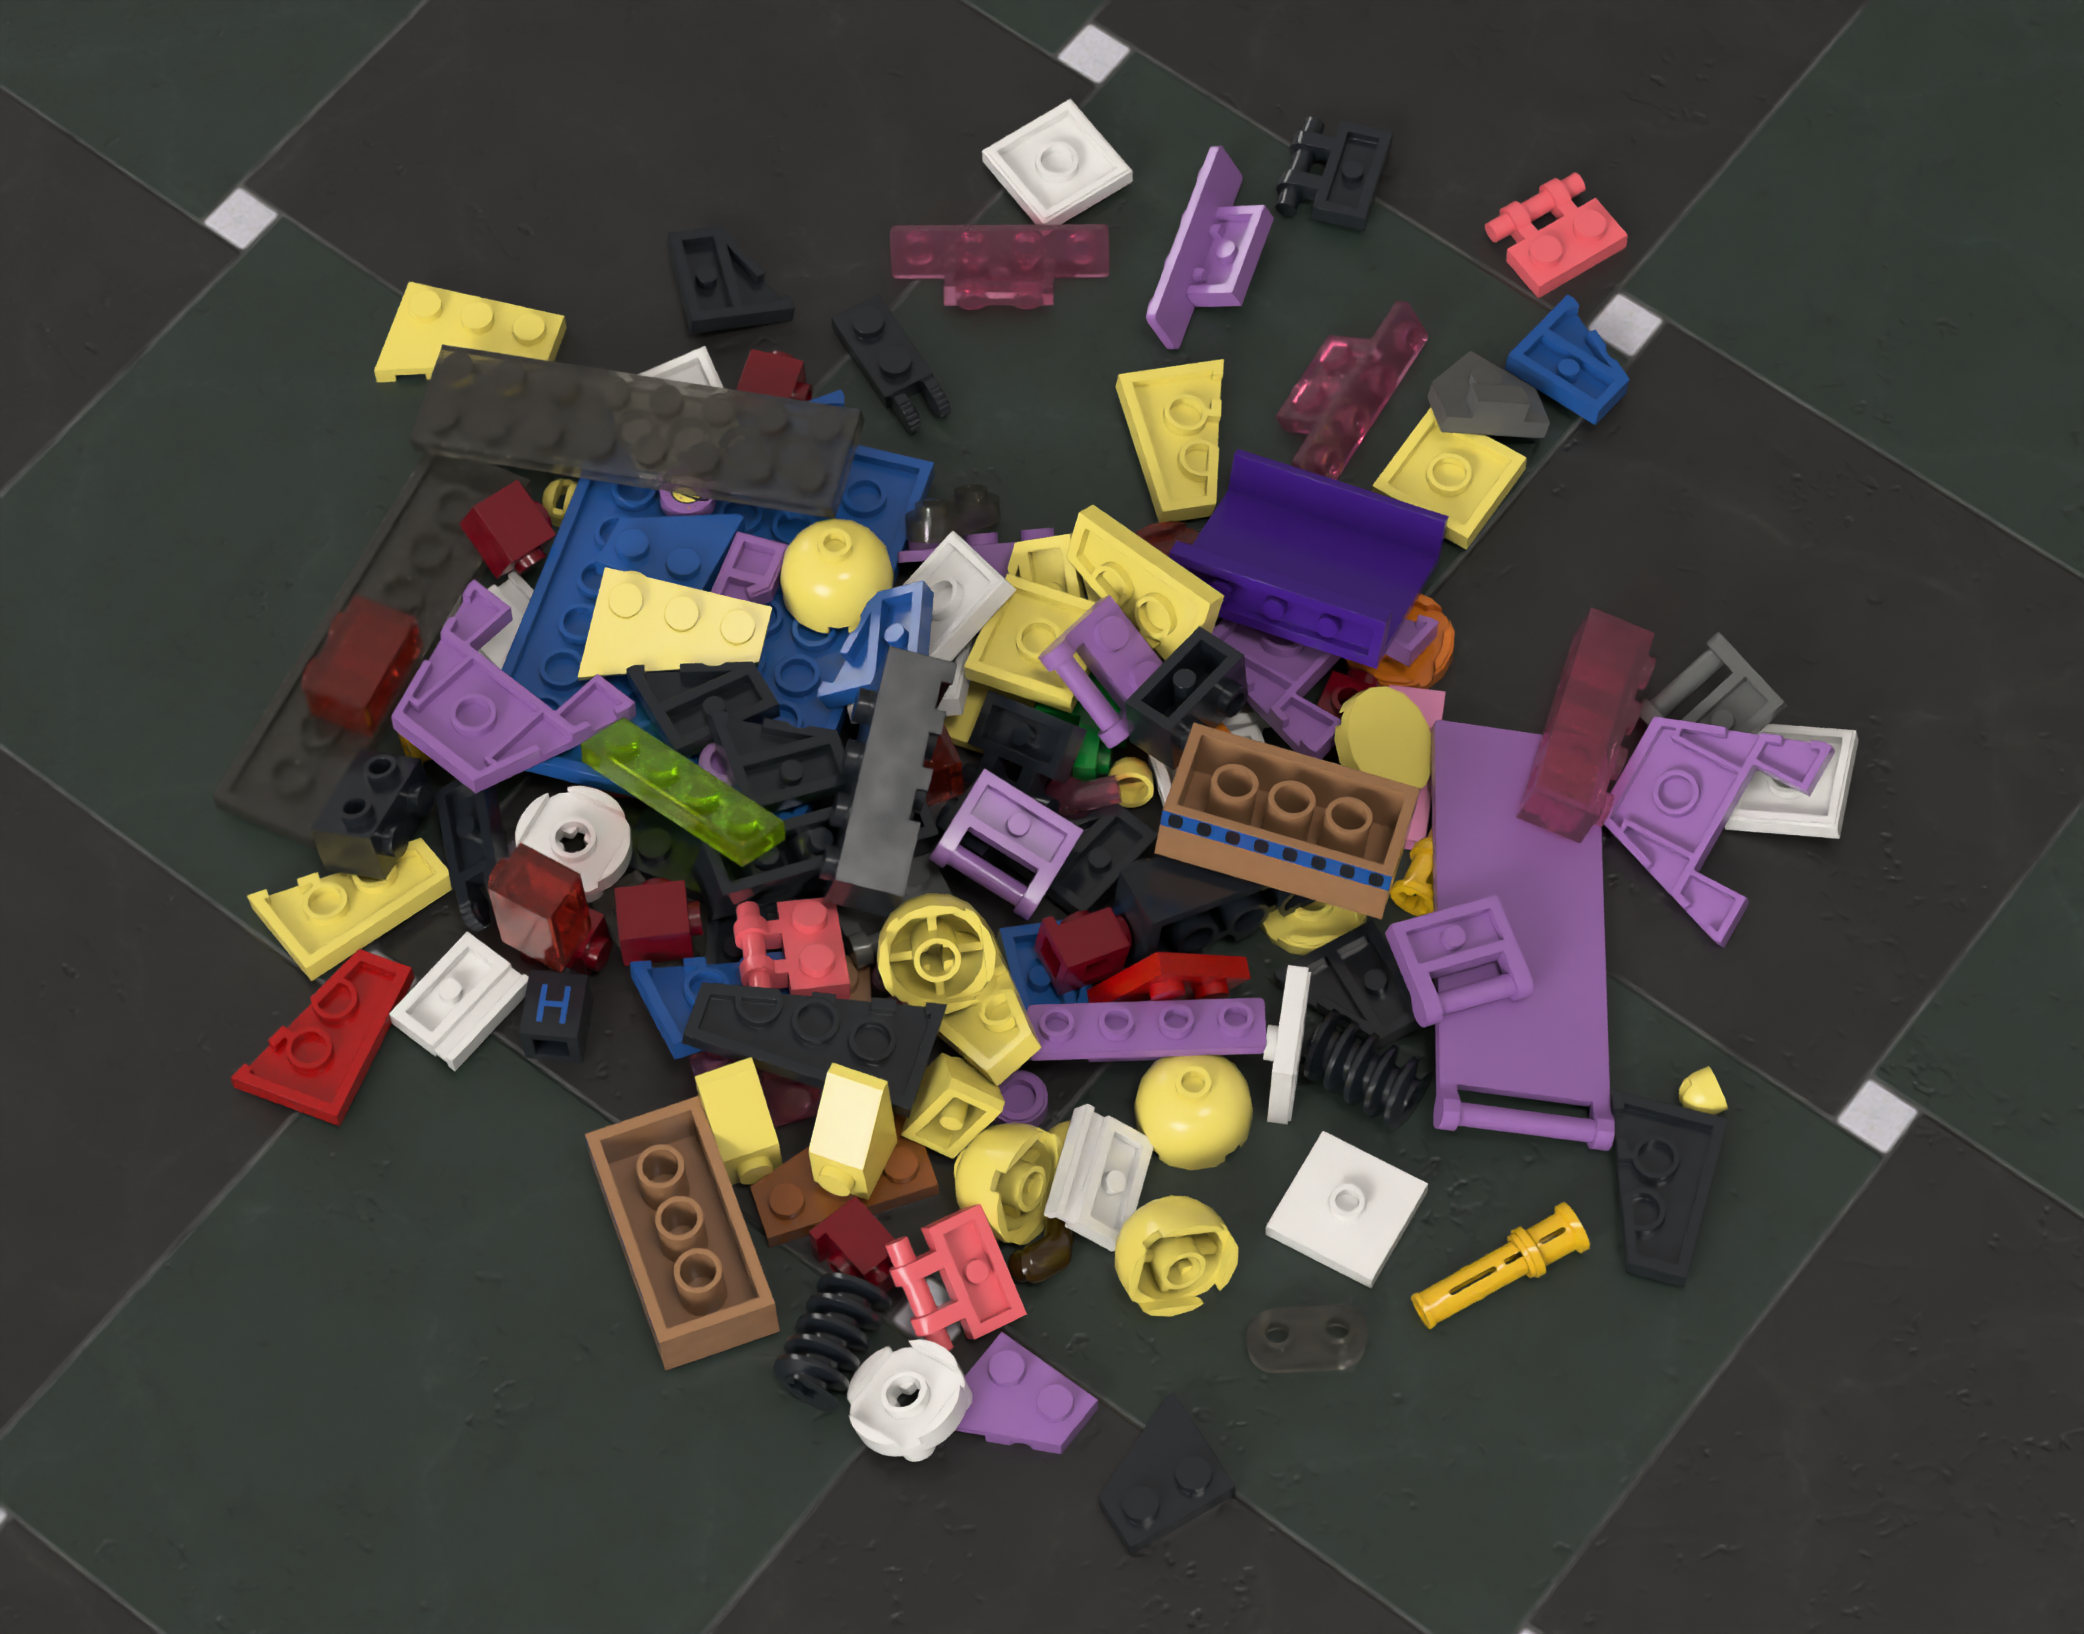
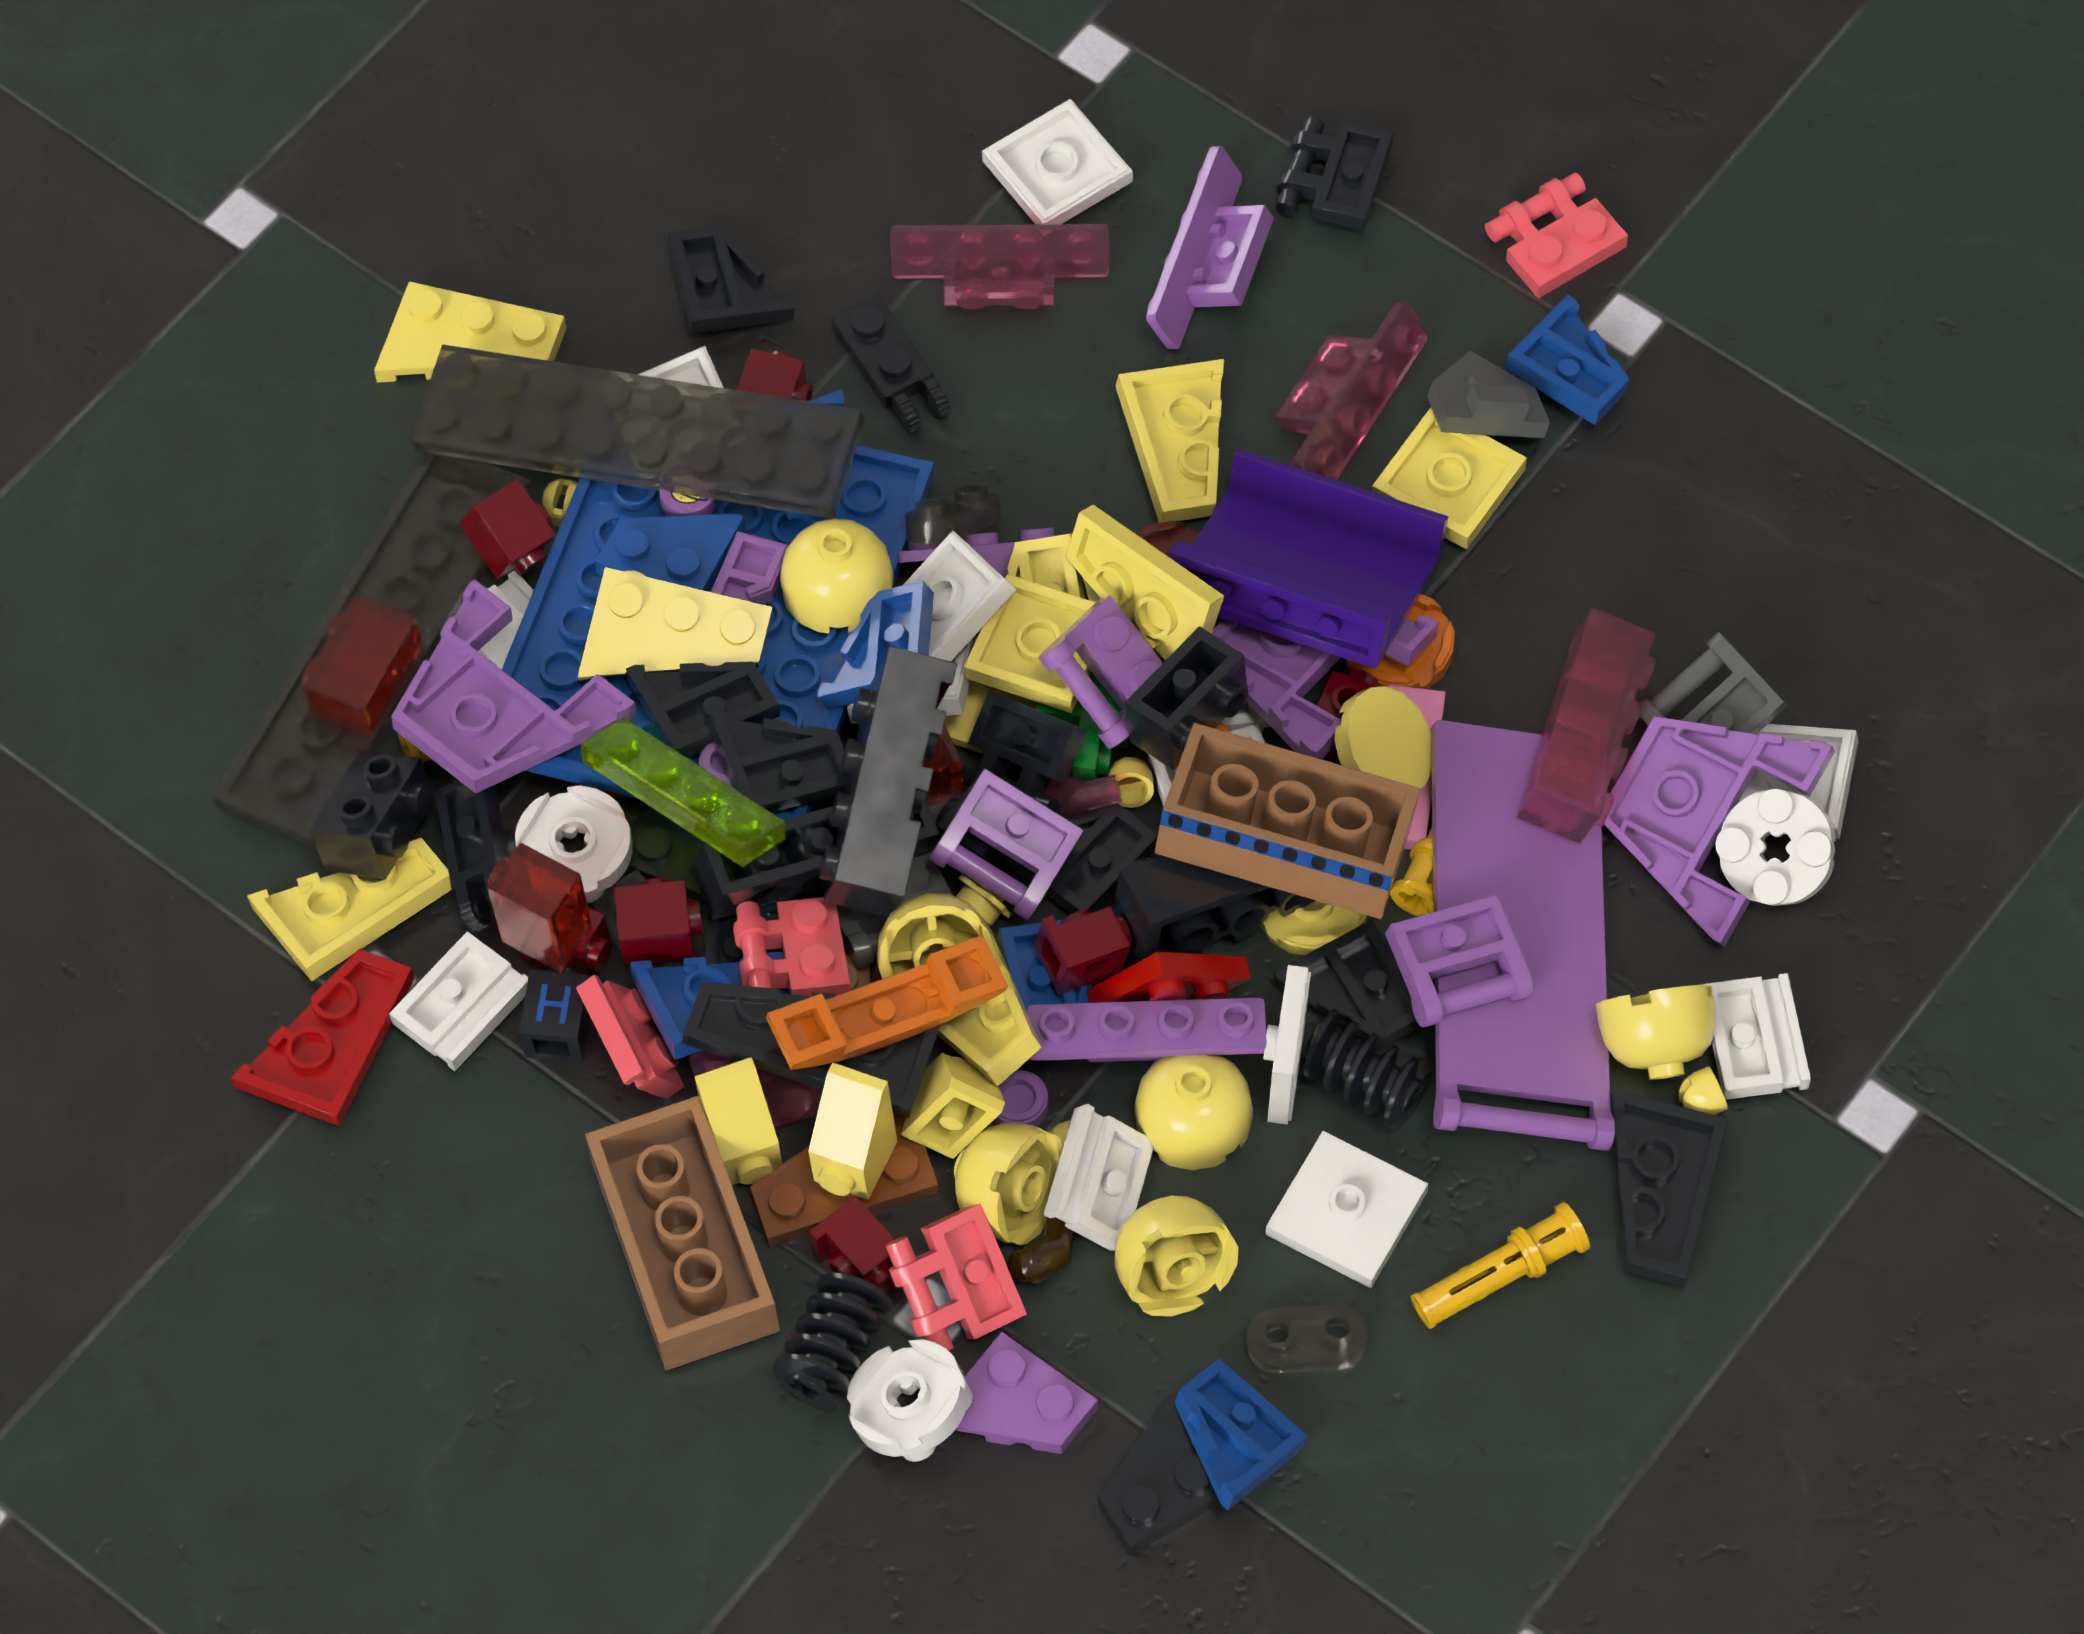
none -> coral plate [576,975,685,1100]
none -> orange slope [766,935,1008,1070]
none -> light yellow plate [956,874,1012,927]
none -> blue wing [1174,1358,1308,1510]
none -> light yellow cylinder [1596,985,1716,1080]
none -> white plate [1703,973,1811,1100]
none -> white plate [1715,788,1836,906]

